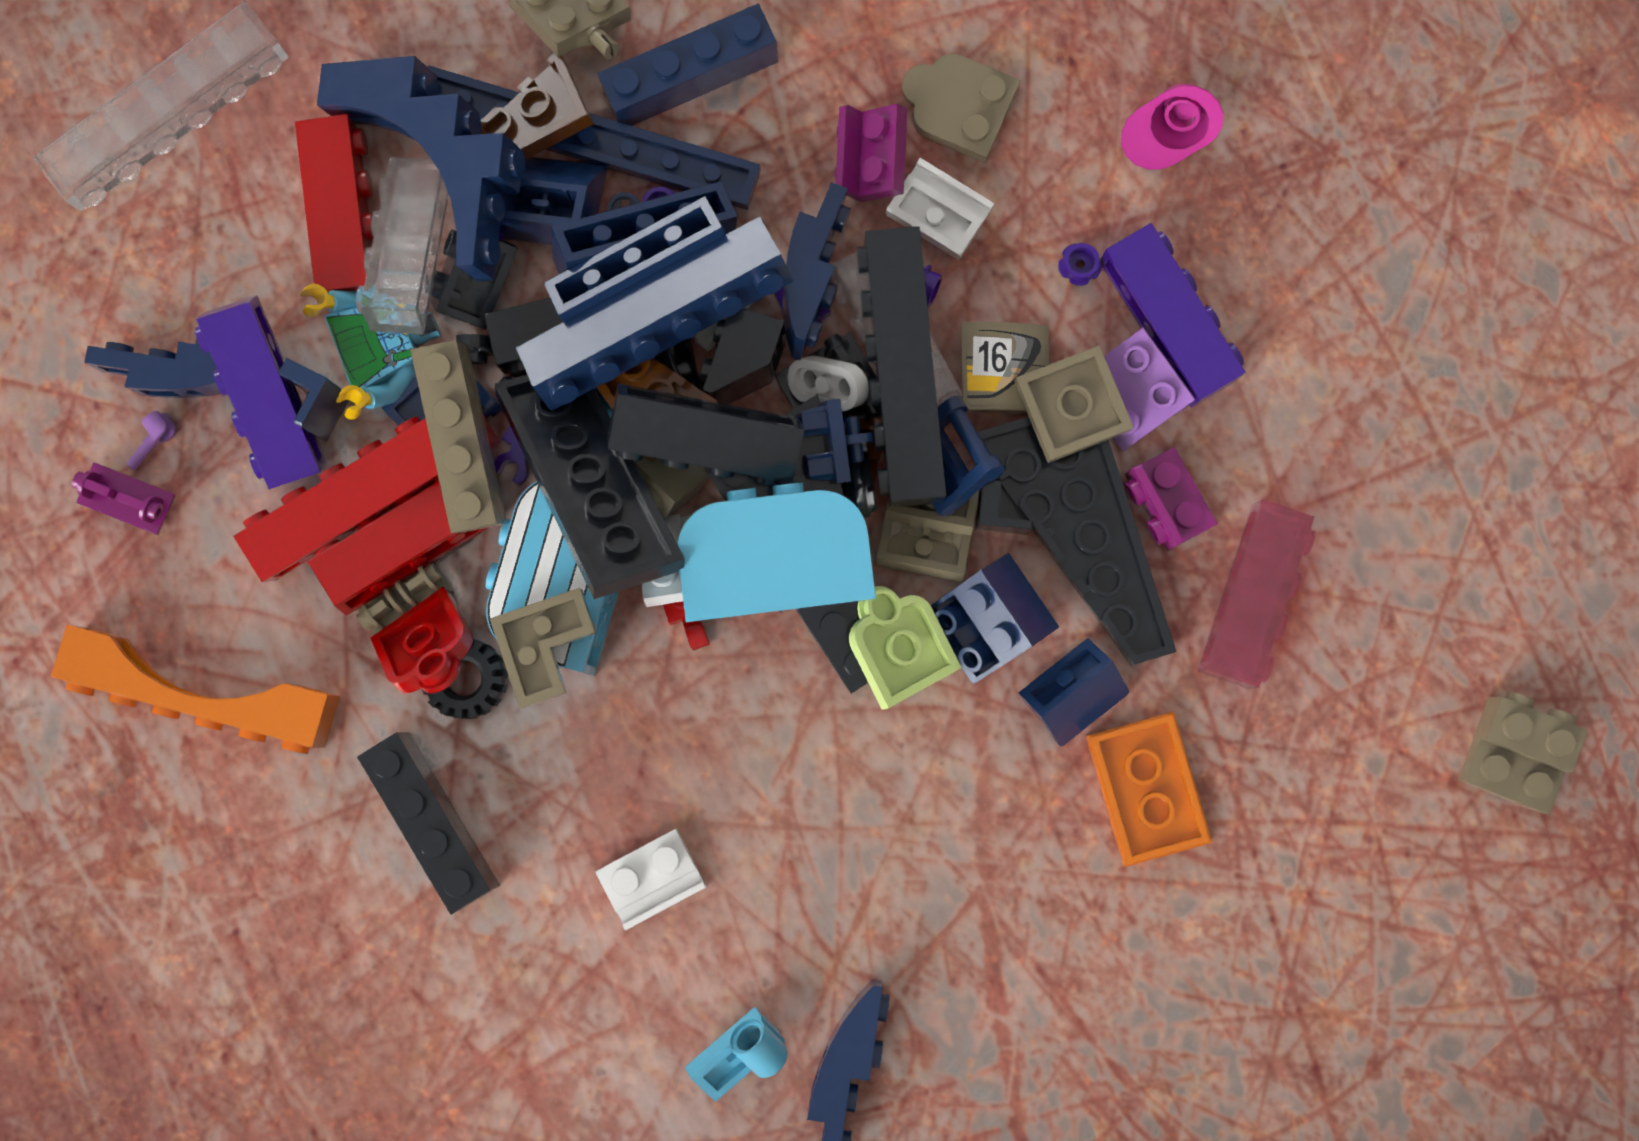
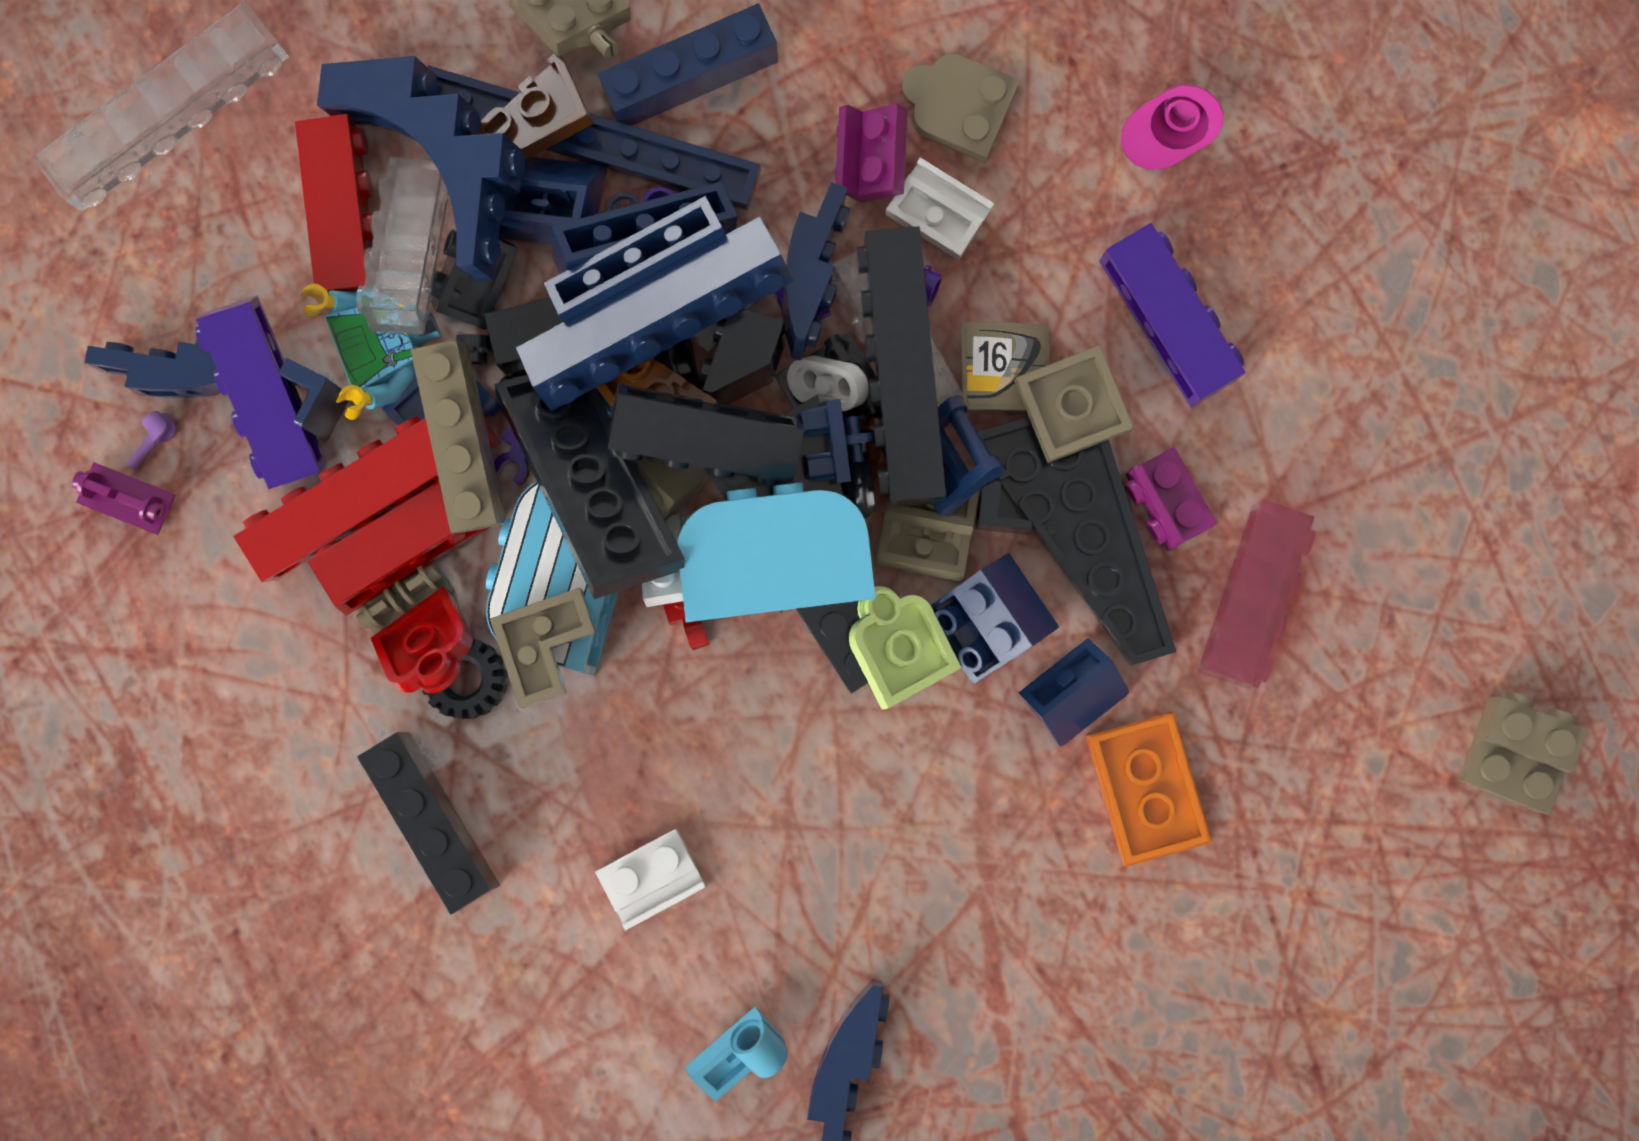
orange arch [51,625,340,754] -> none
dark purple plate [1058,243,1102,286] -> none
medium lavender hinge [1104,327,1196,451] -> none

